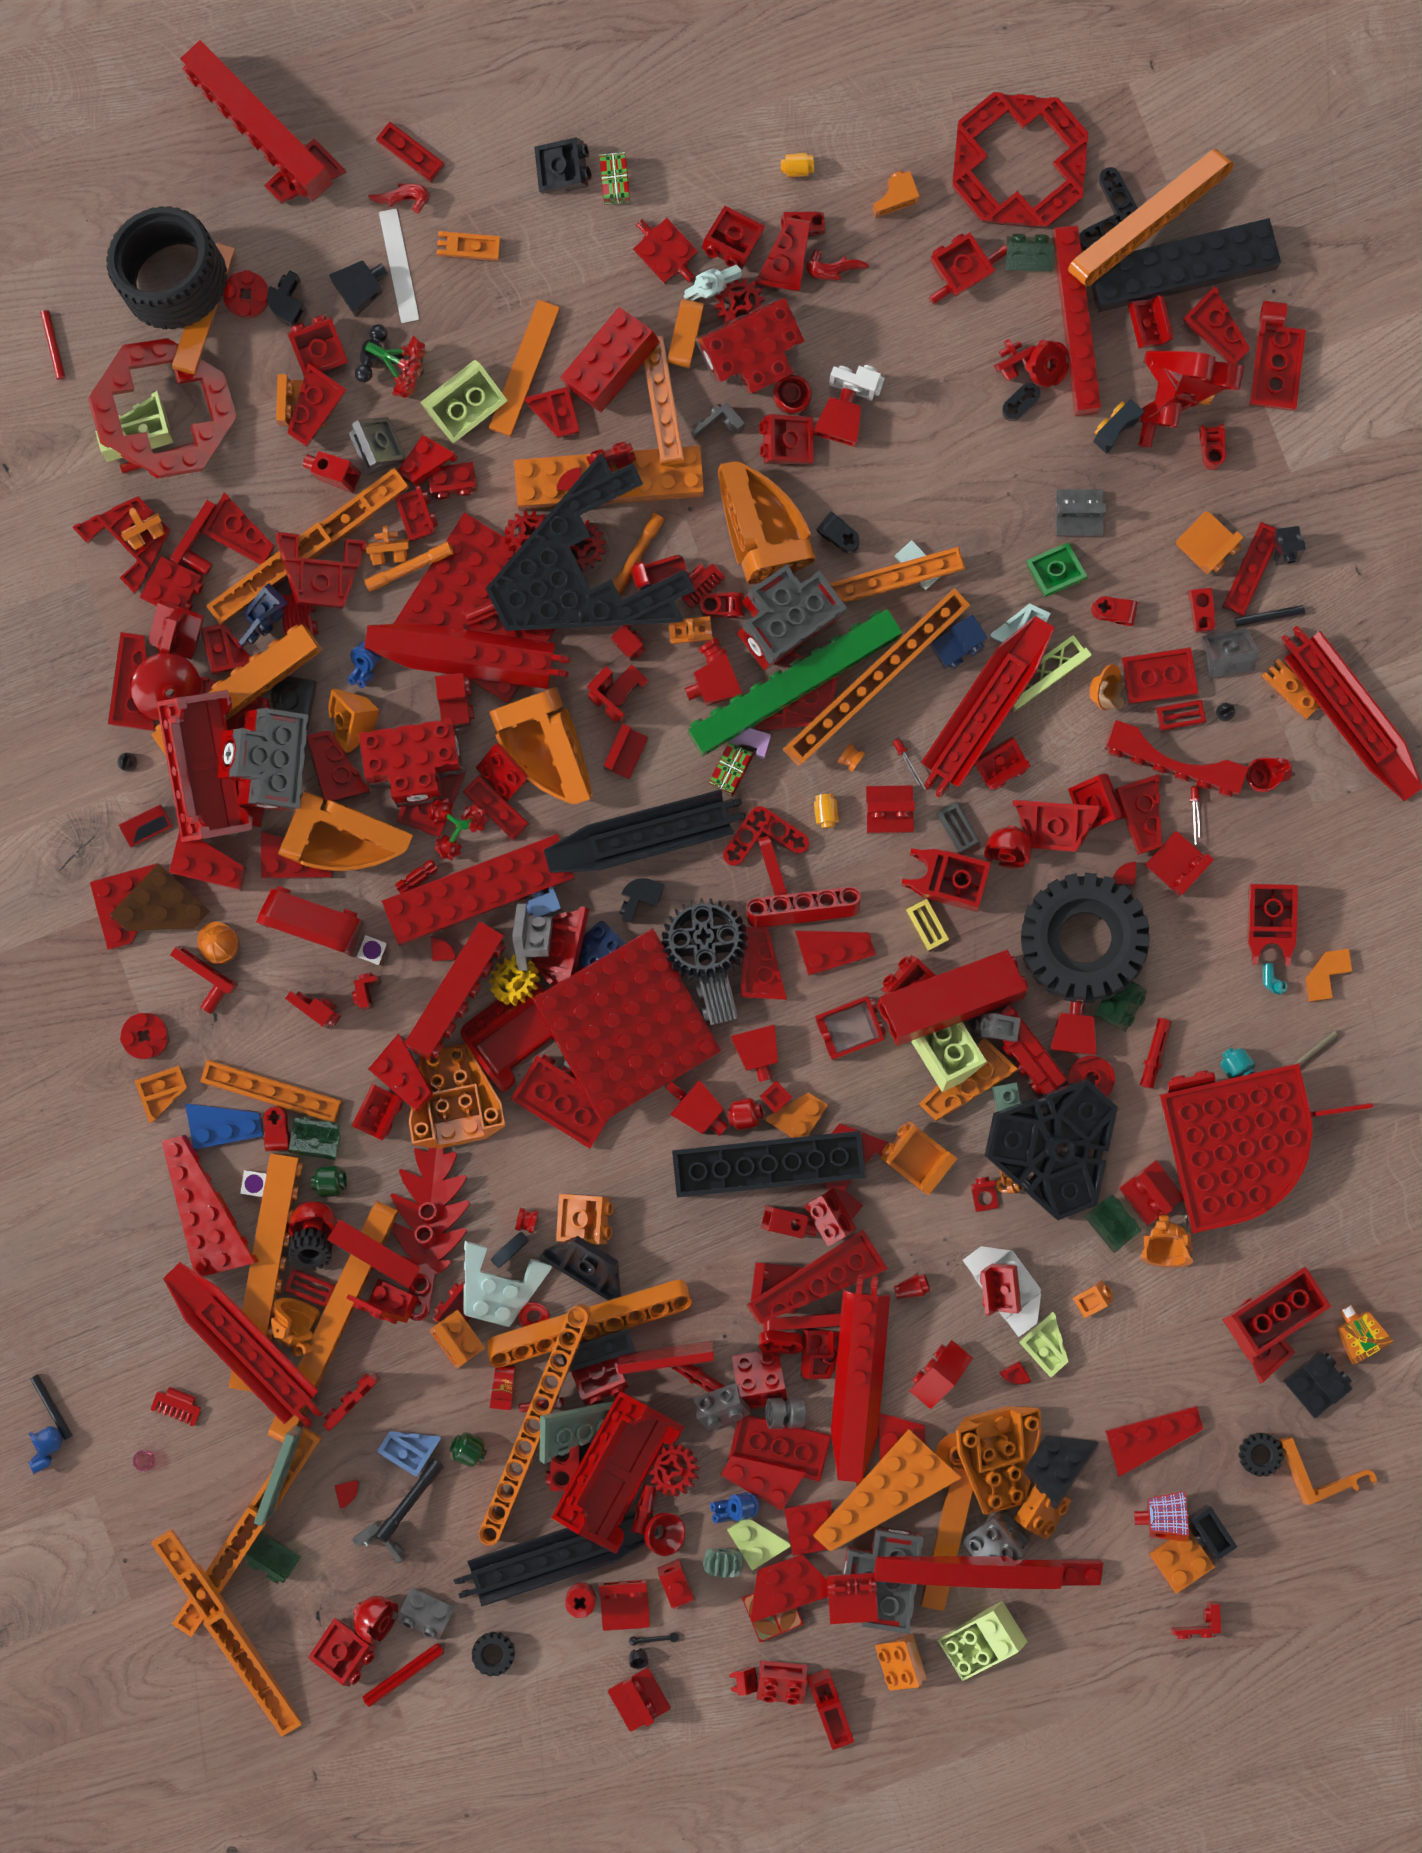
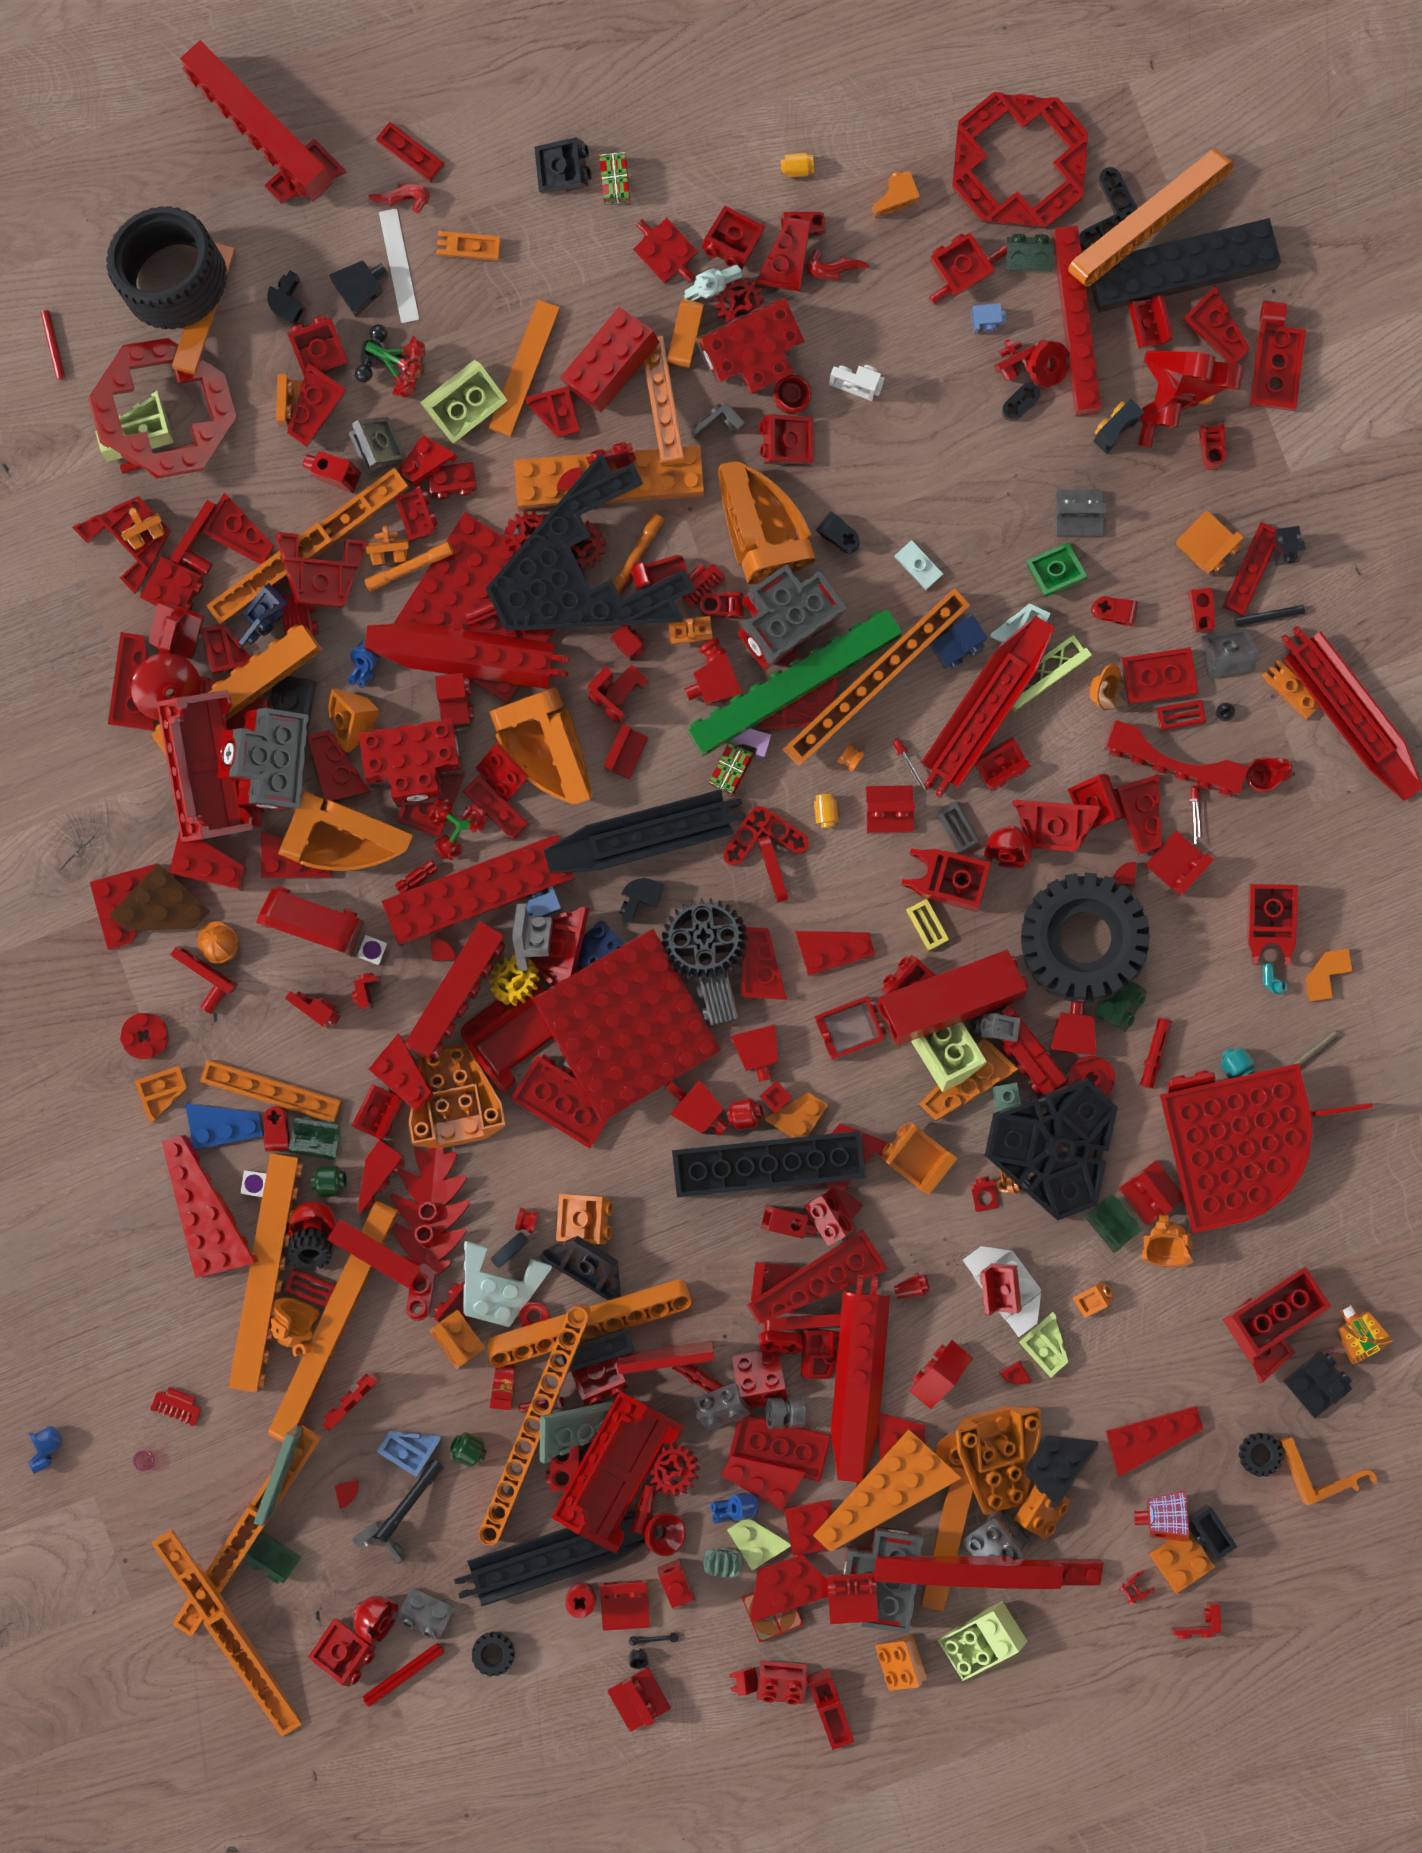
black bar [30,1374,73,1440] -> none
black hinge [117,752,137,772] -> none
red slope [118,805,173,847] -> none
red hinge [163,1262,323,1428] -> none
red plate [223,270,269,318] -> none
red bracket [346,1279,418,1324] -> none
red beam [746,887,861,928] -> none
red torso [813,388,861,447] -> none
orange tile [829,546,966,604] -> none
none -> red slope [357,1140,404,1214]
none -> medium blue brick [971,303,1006,334]
none -> red piece [1119,1570,1155,1604]

